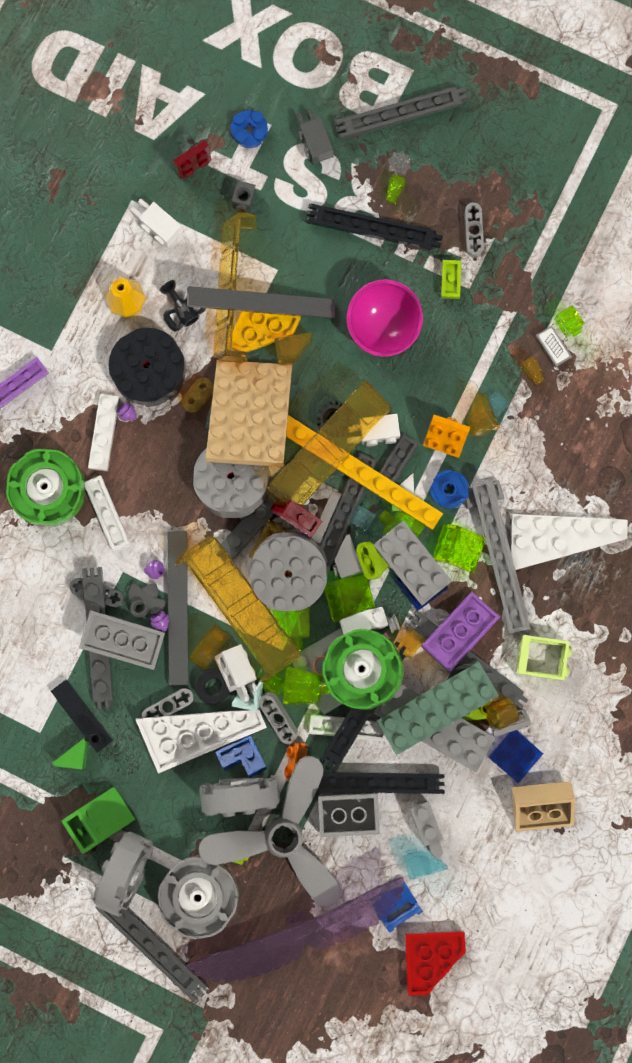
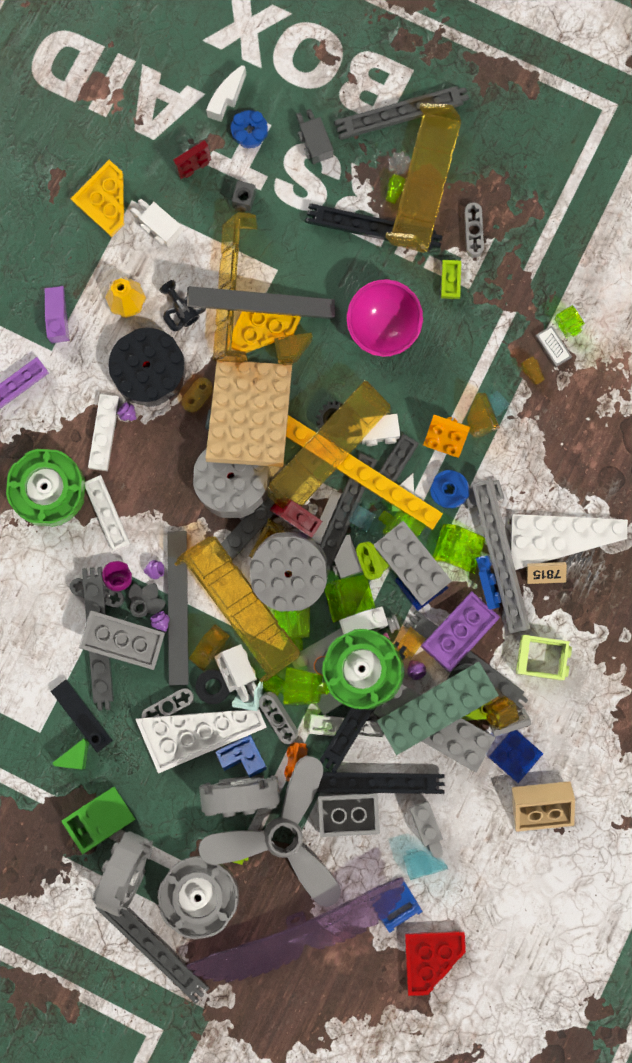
none -> medium lavender slope [45,286,70,343]
none -> yellow plate [71,160,124,238]
none -> magenta hair [102,561,132,592]
none -> white slope [206,66,246,122]
none -> clear yellow piece [385,103,461,253]
none -> medium lavender plate [407,660,427,680]
none -> blue hinge [476,555,501,610]
none -> tan tile [527,562,567,584]

